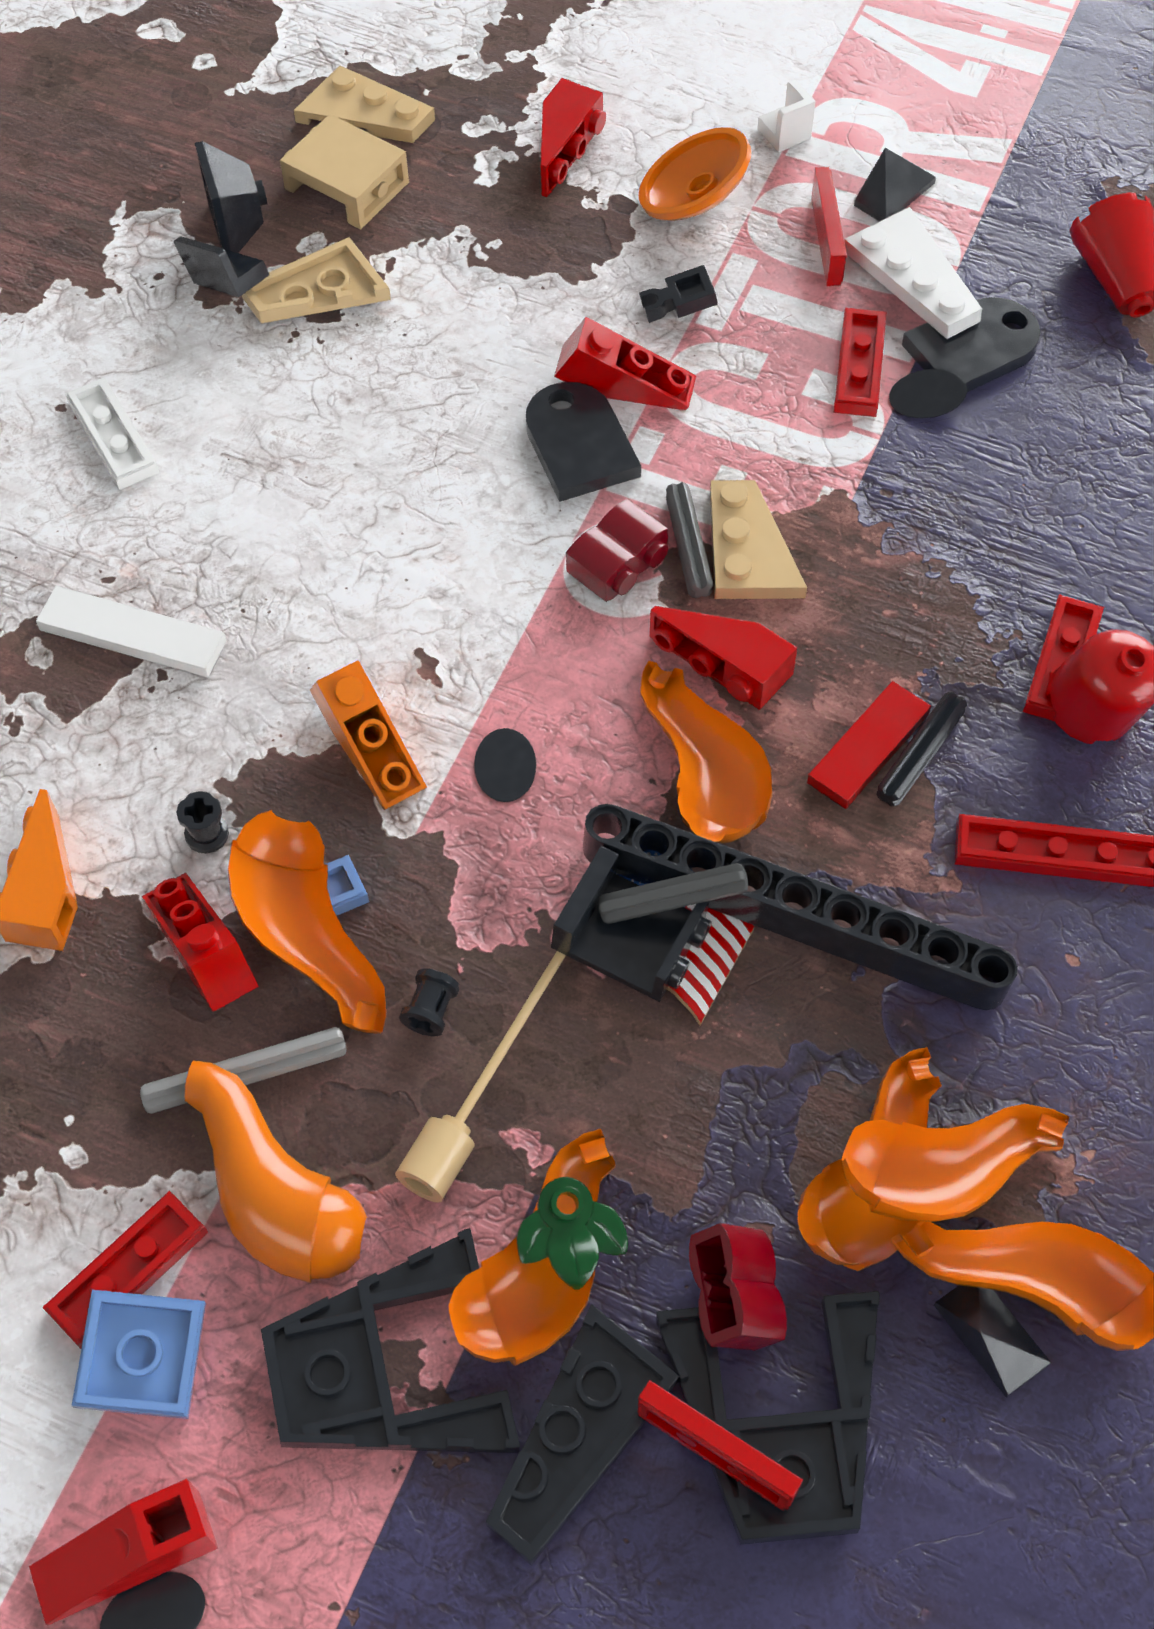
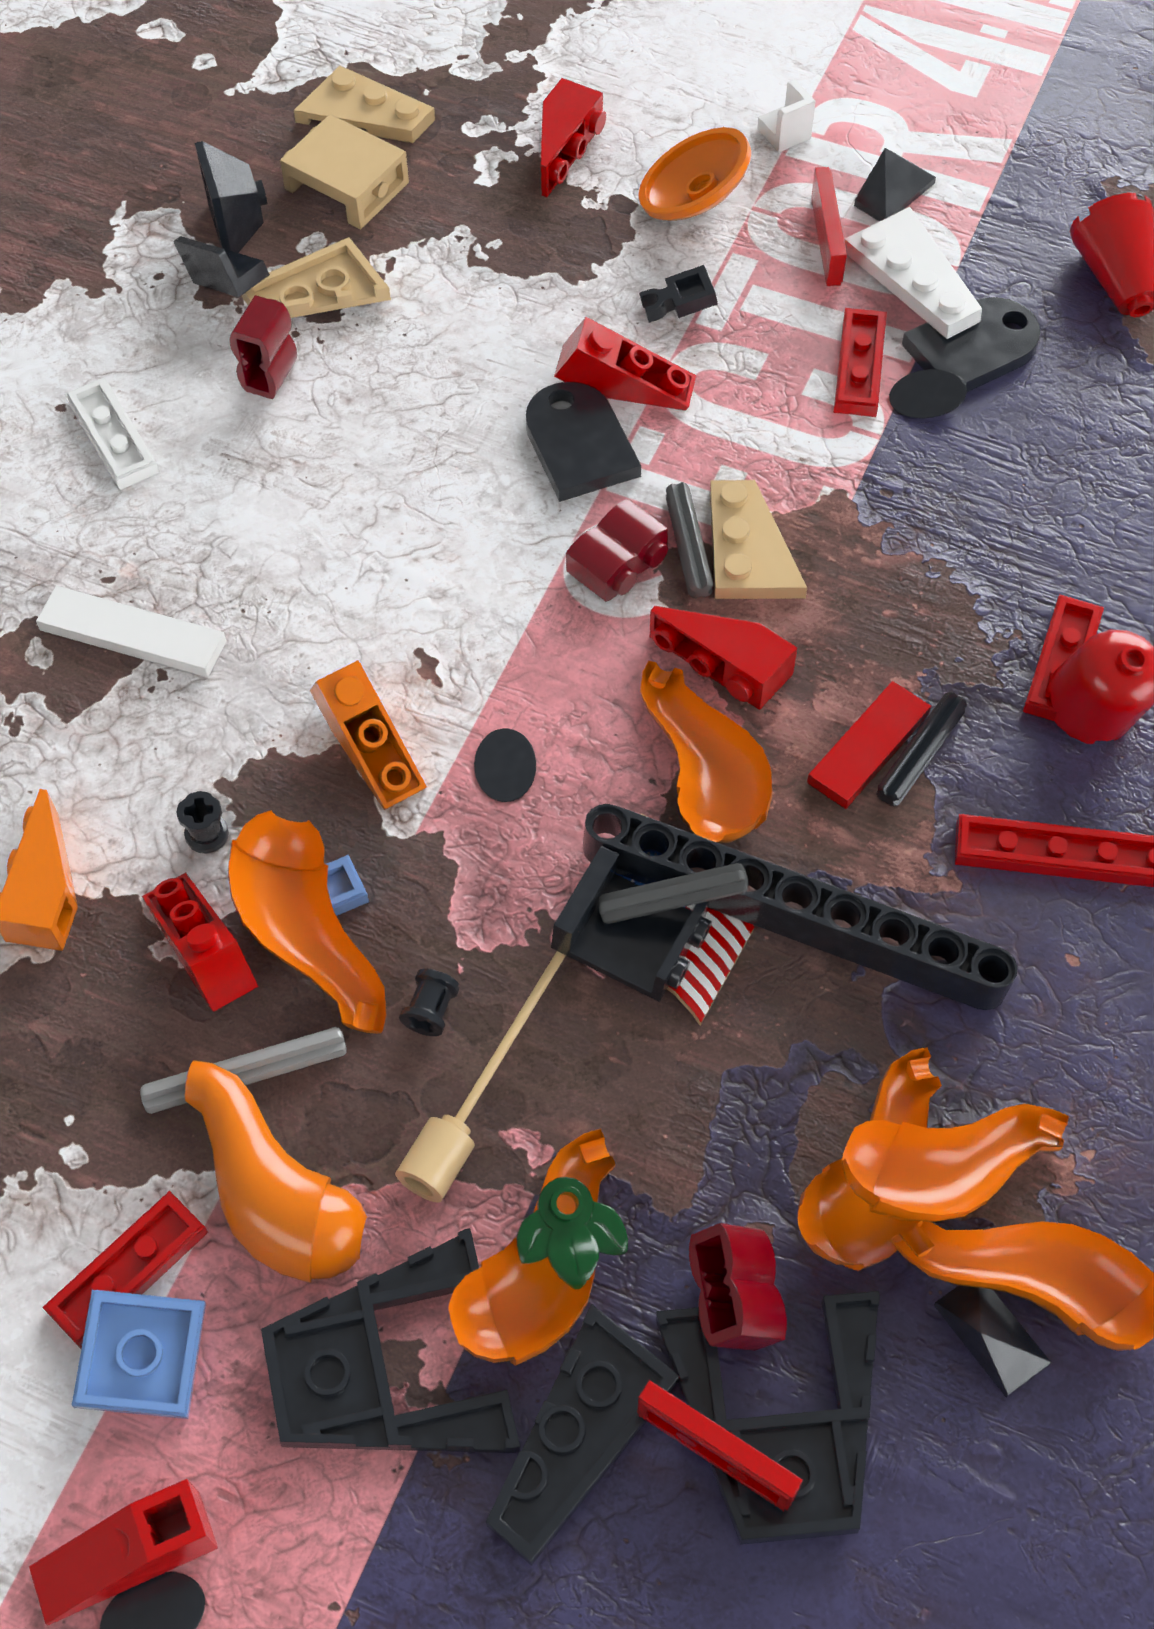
none -> dark red brick [229,295,297,399]

